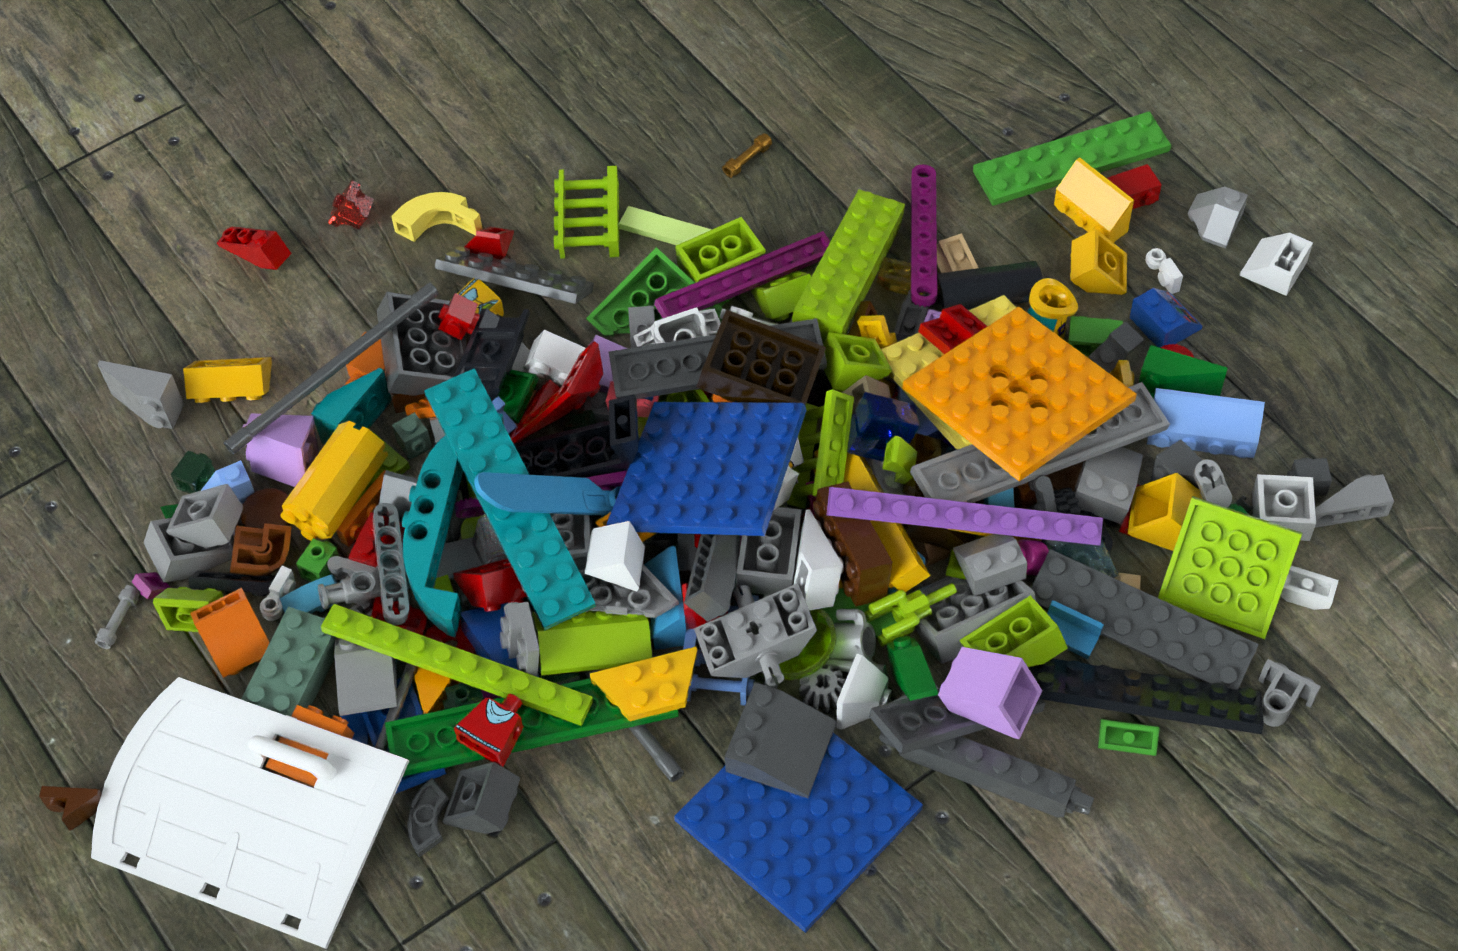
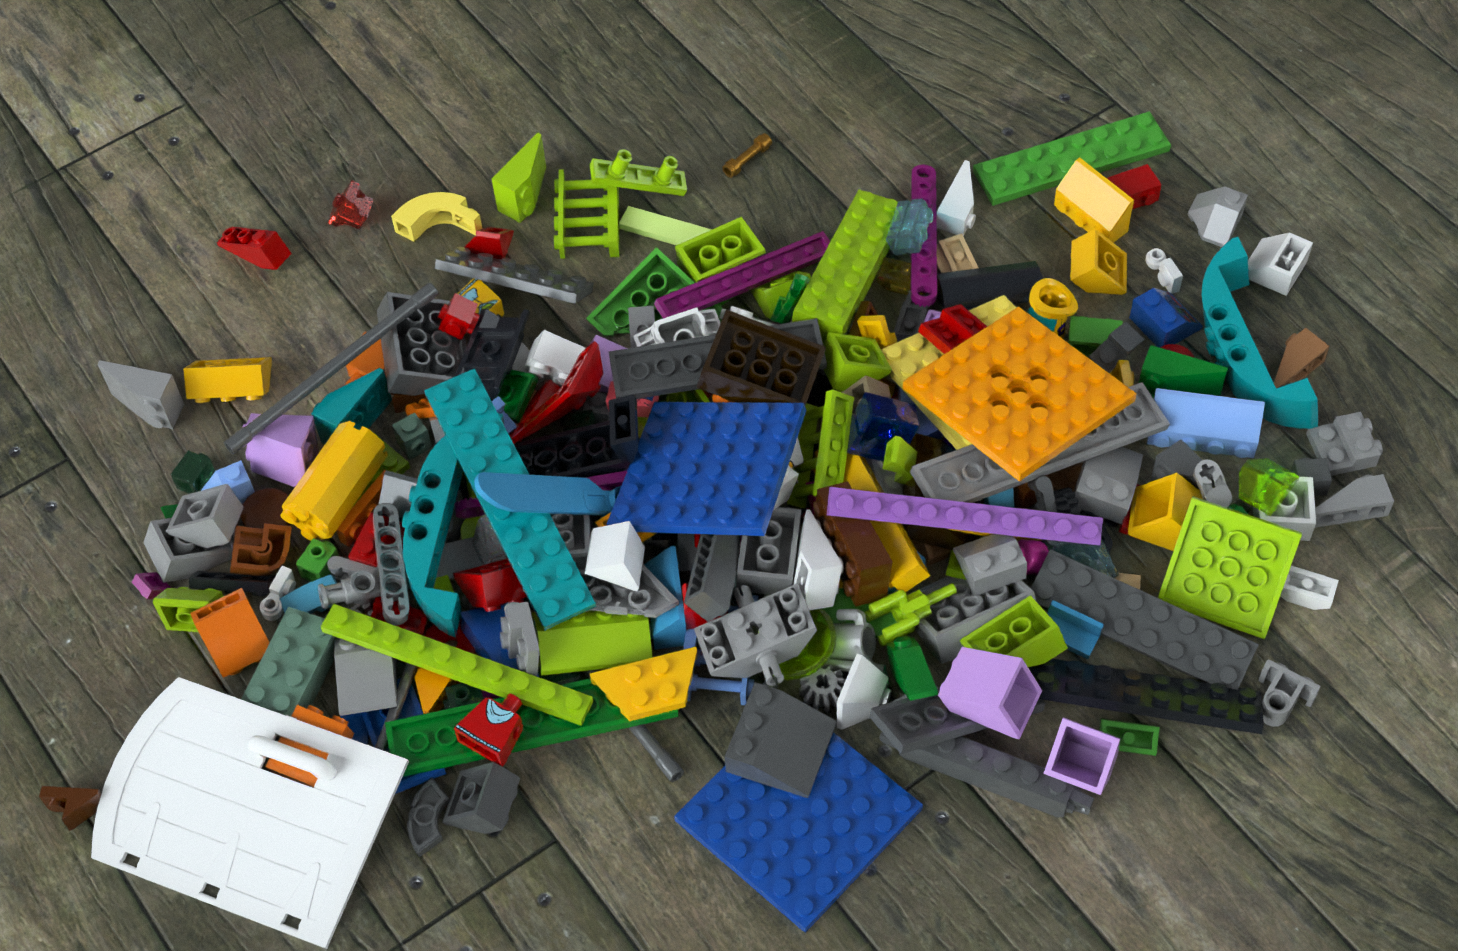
light grey bar [95,585,140,649] -> none
none -> lime slope [492,133,546,223]
none -> lime plate [590,149,687,196]
none -> green slope [770,274,811,324]
none -> clear light blue brick [886,198,933,255]
none -> white slope [936,160,976,236]
none -> lavender slope [1044,717,1121,795]
none -> teal slope [1201,237,1318,429]
none -> clear neon green slope [1238,458,1300,516]
none -> medium nougat slope [1274,328,1330,388]
none -> light grey plate [1306,412,1383,476]

